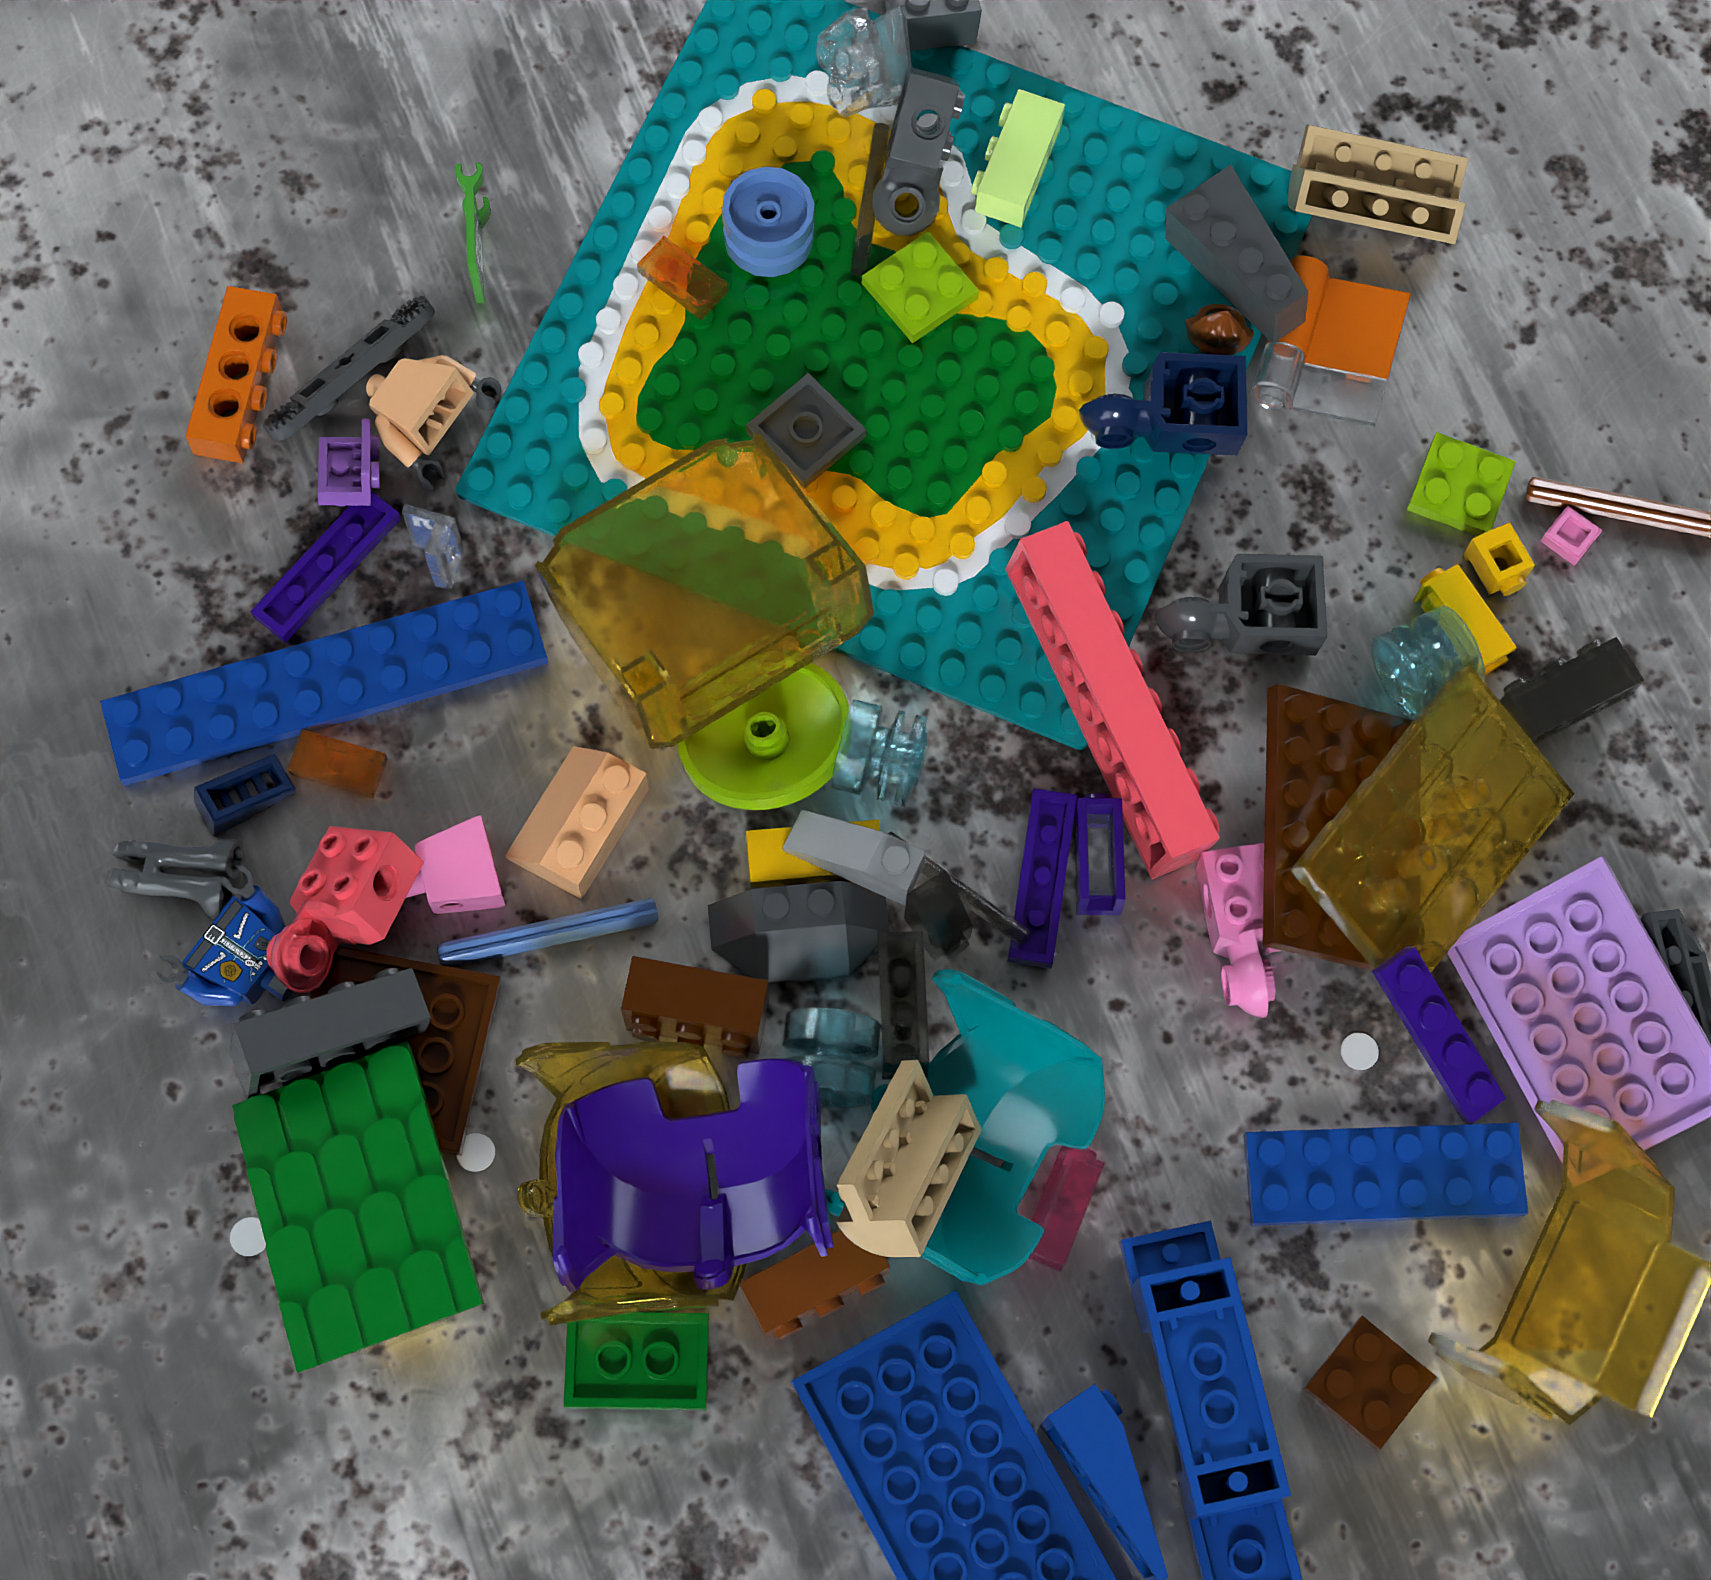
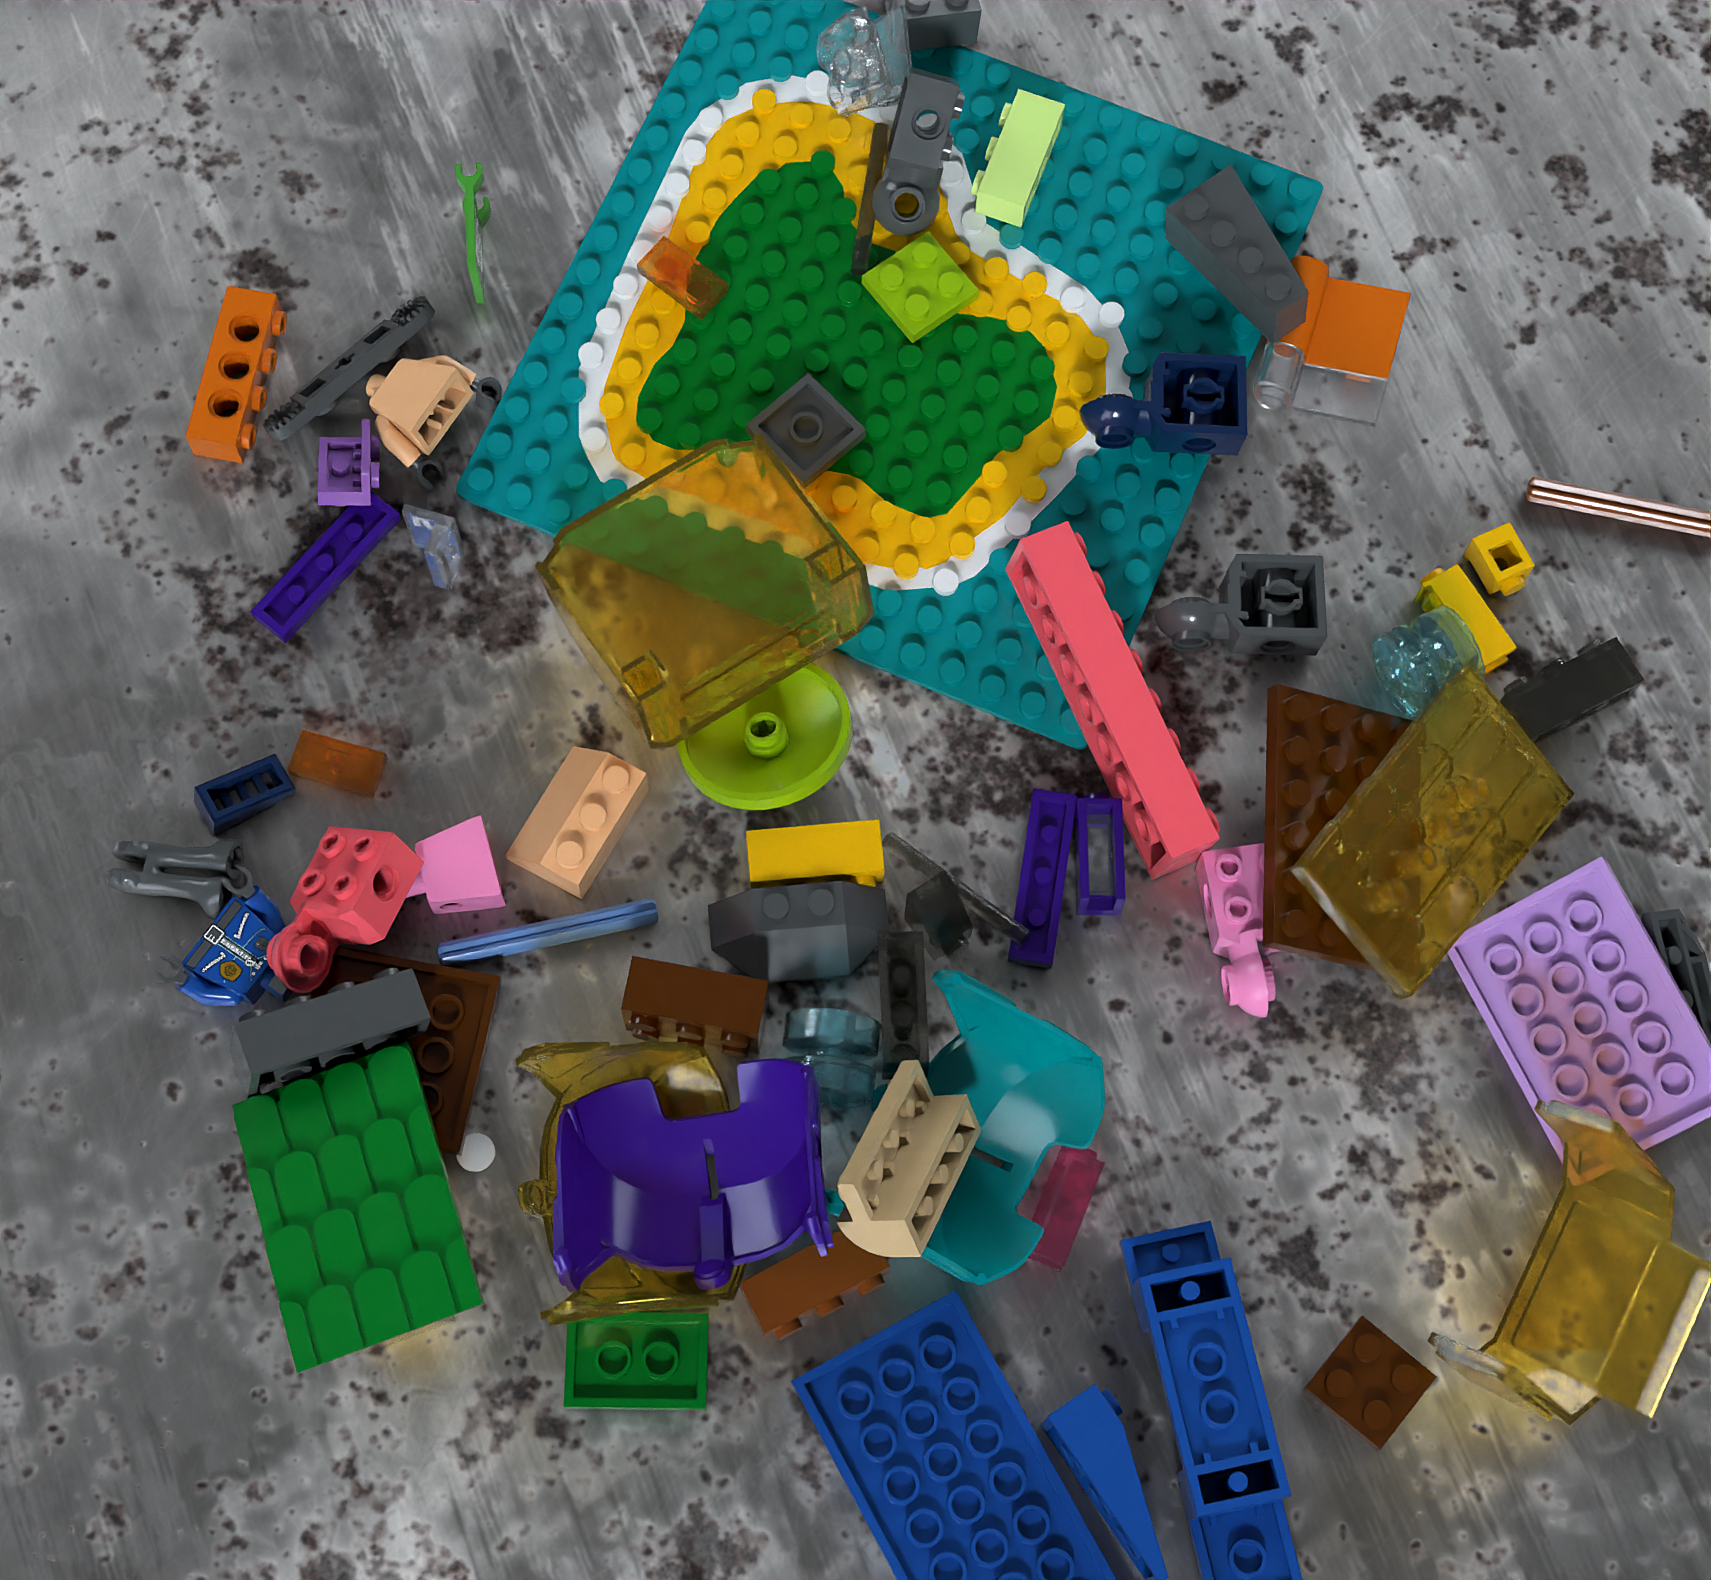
blue plate [100,580,548,786] -> none
white sticker [230,1217,266,1256] -> none
medium blue wheel [722,167,815,277] -> none
light grey slope [782,809,926,906] -> none
clear light blue wheel [832,699,928,807] -> none
dark orange piece [1185,304,1254,355] -> none
blue plate [1243,1122,1528,1226] -> none
tan brick [1288,124,1469,244] -> none
white sticker [1341,1033,1379,1070] -> none
dark purple plate [1372,946,1507,1124] -> none
lime plate [1407,432,1516,536] -> none
bright pink tile [1540,506,1603,566] -> none

